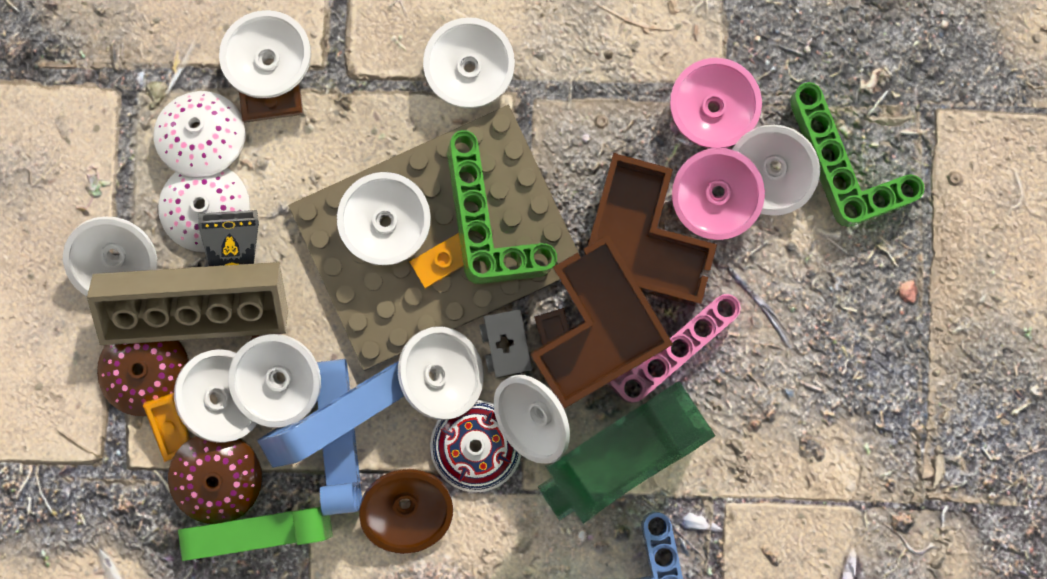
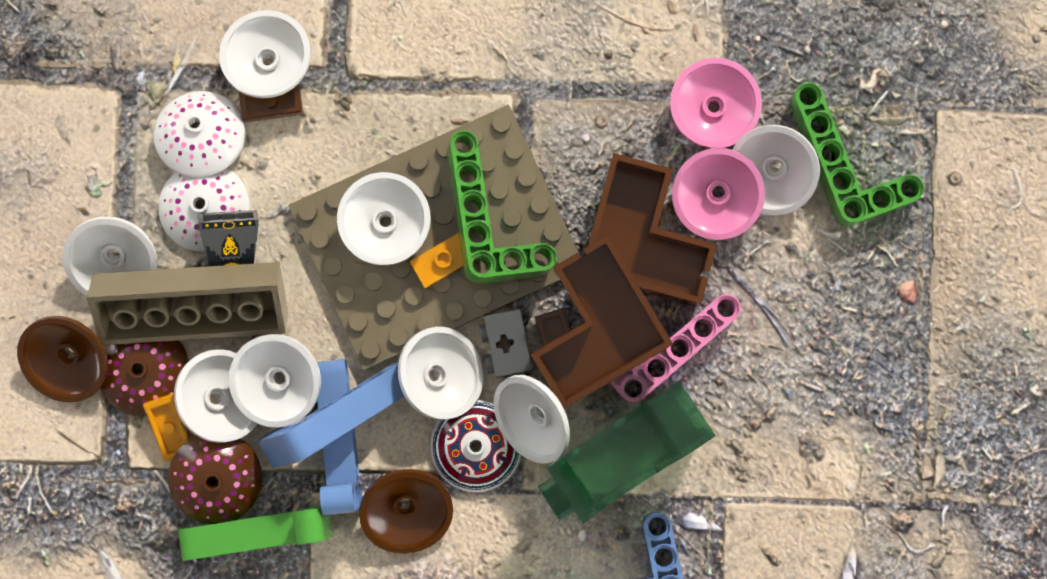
white dish [423,18,515,108] -> none
none -> reddish brown dish [17,316,108,403]

